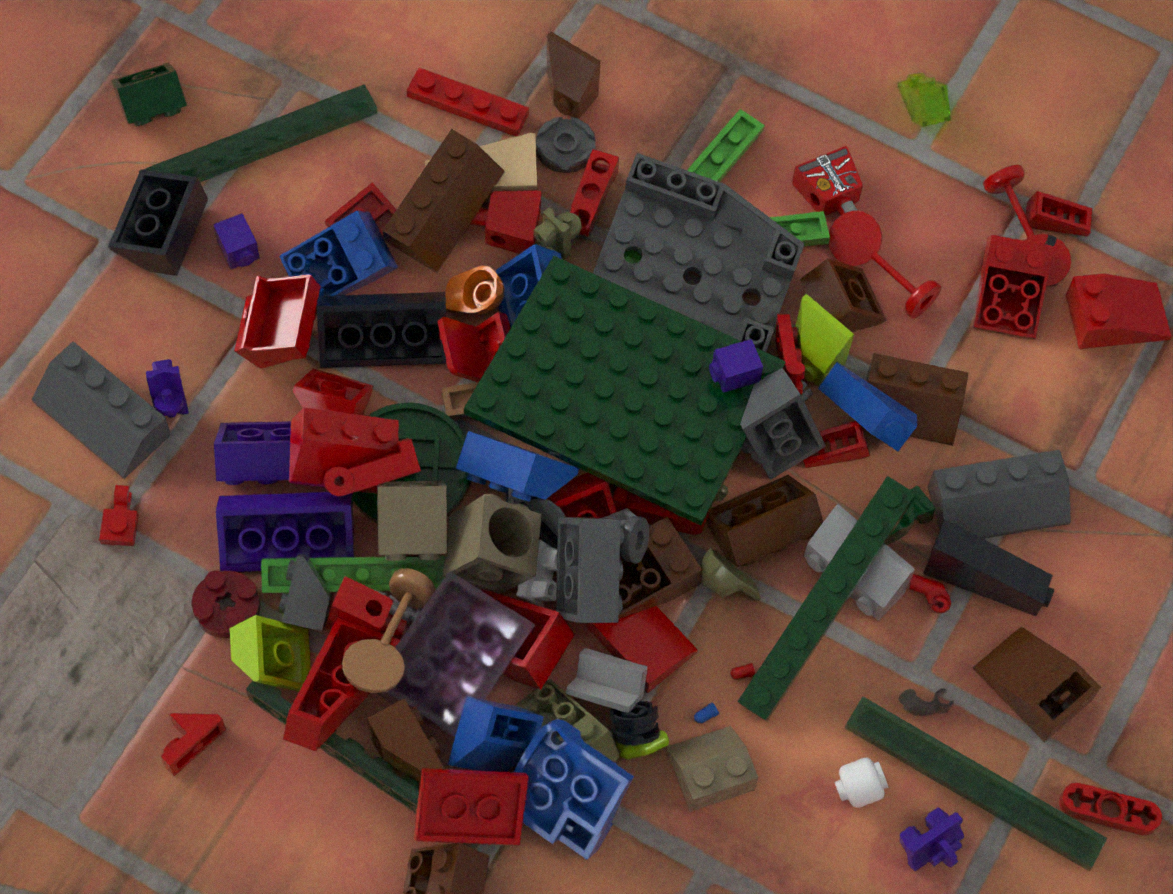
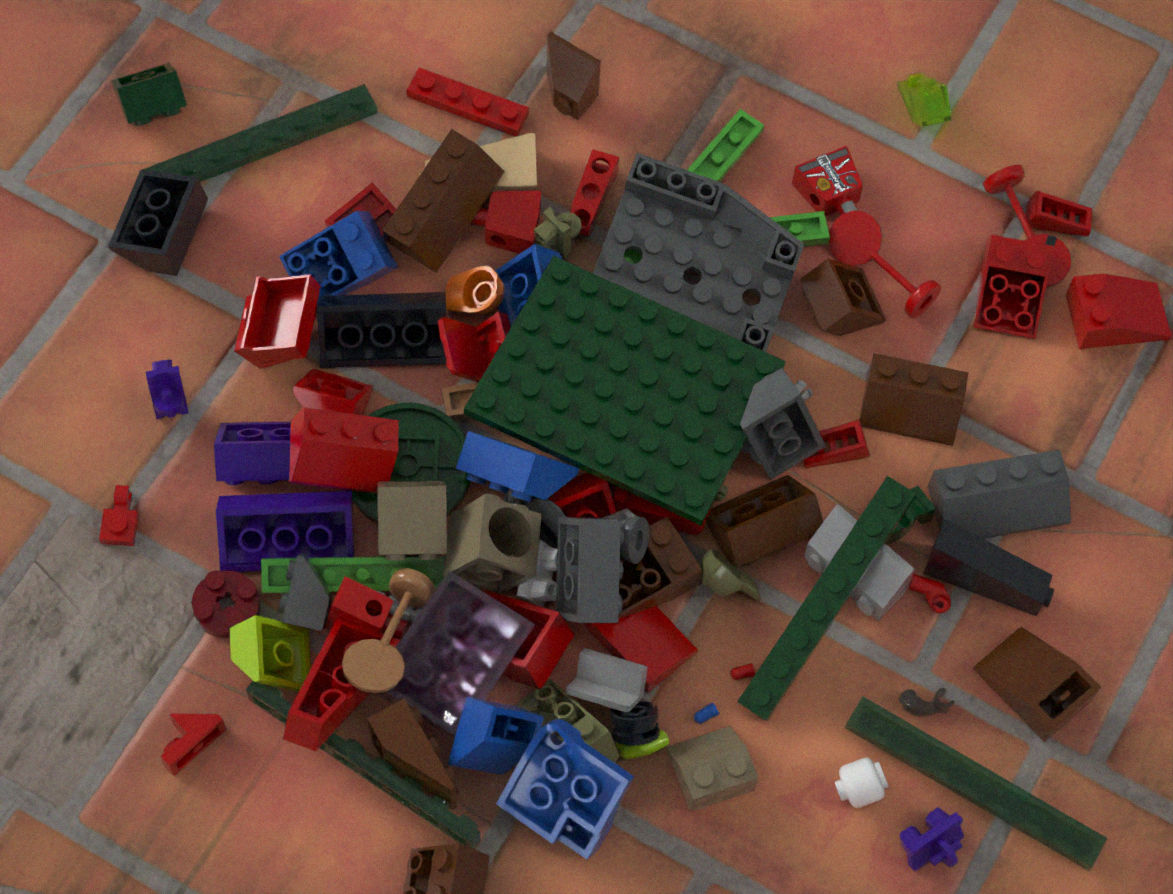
dark grey slope [32,341,171,479] -> none
dark purple brick [213,213,260,270] -> none
red leg [323,438,421,496] -> none
red tile [414,768,529,845] -> none
dark grey tile [536,117,596,173] -> none
dark purple brick [709,339,763,393] -> none
red plate [775,314,805,395] -> none
lime slope [795,294,854,387] -> none
blue slope [818,362,917,451] -> none
red beam [1059,783,1162,835] -> none

